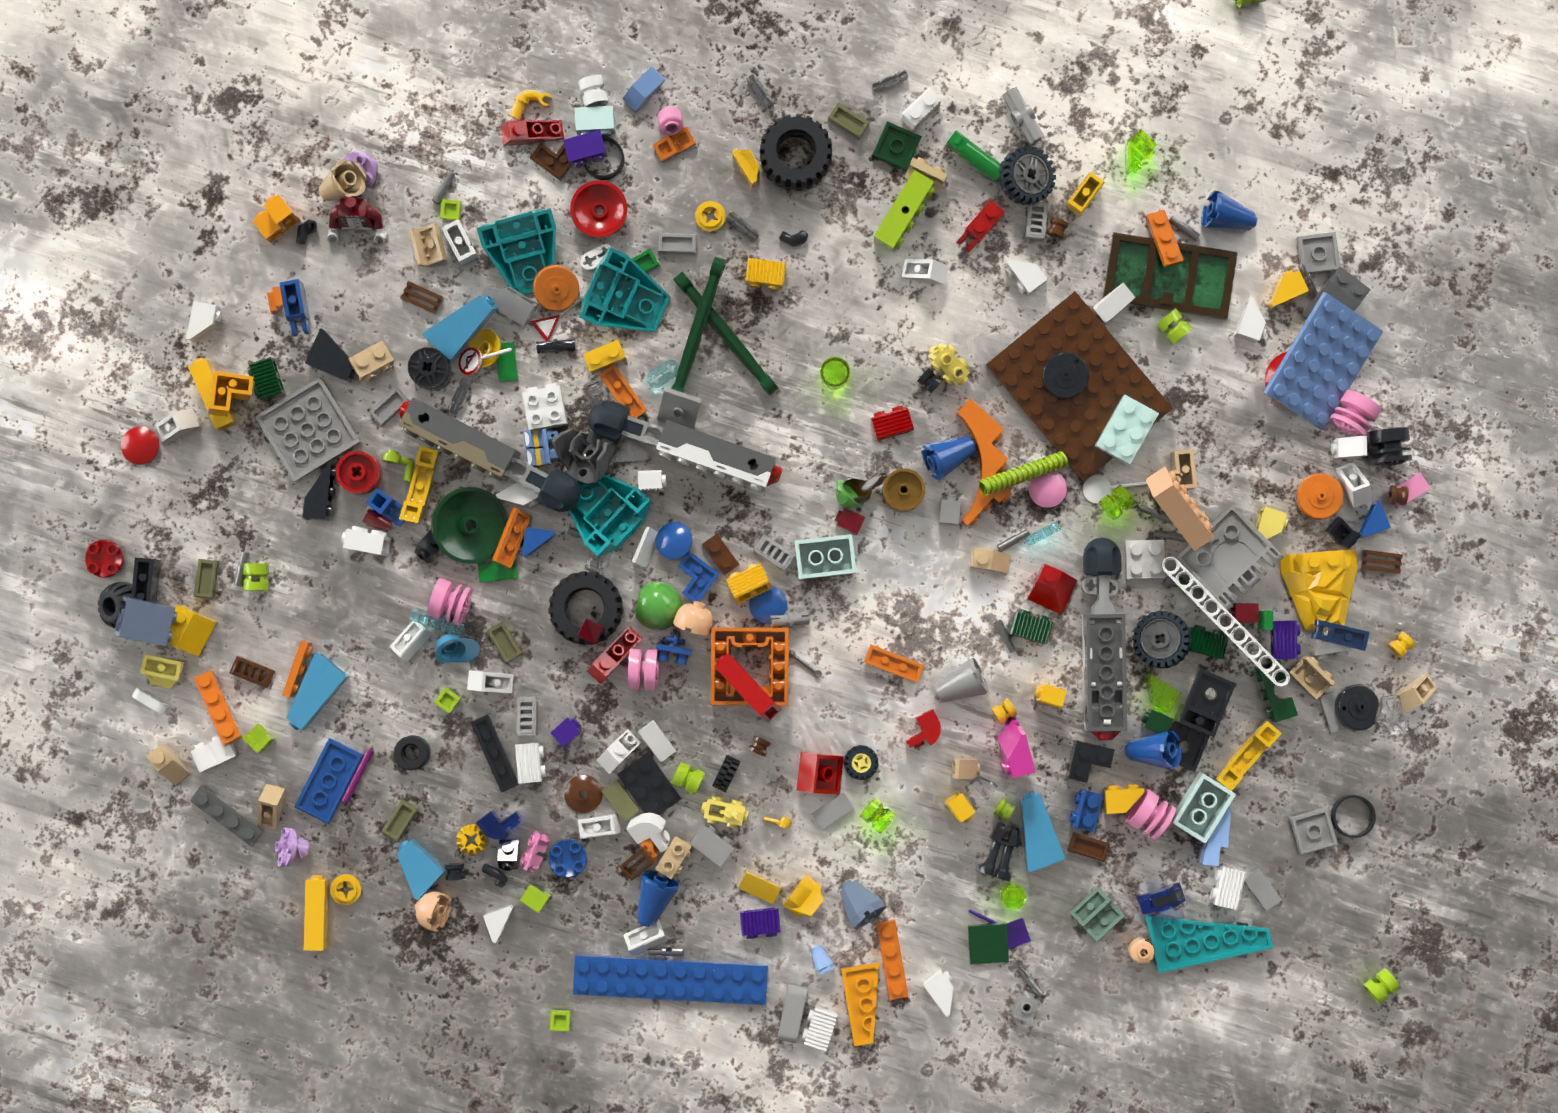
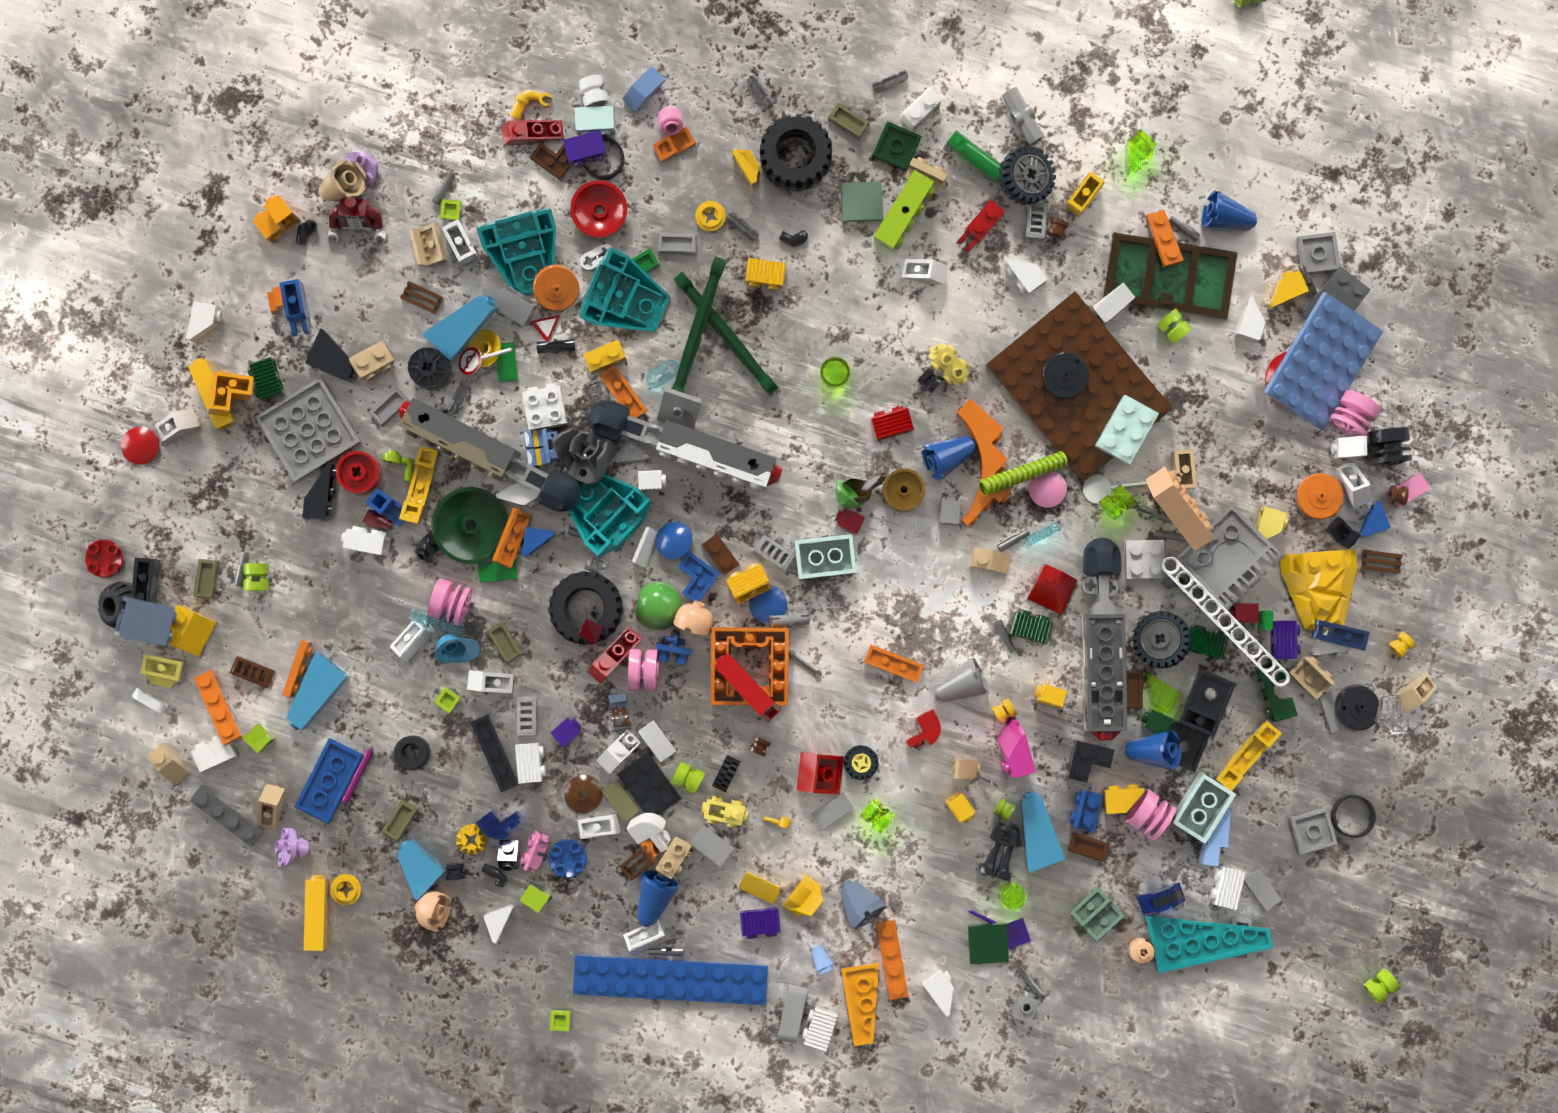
none -> leg [608,693,630,730]
none -> sand green slope [841,182,883,222]
none -> reddish brown tile [1126,670,1143,709]

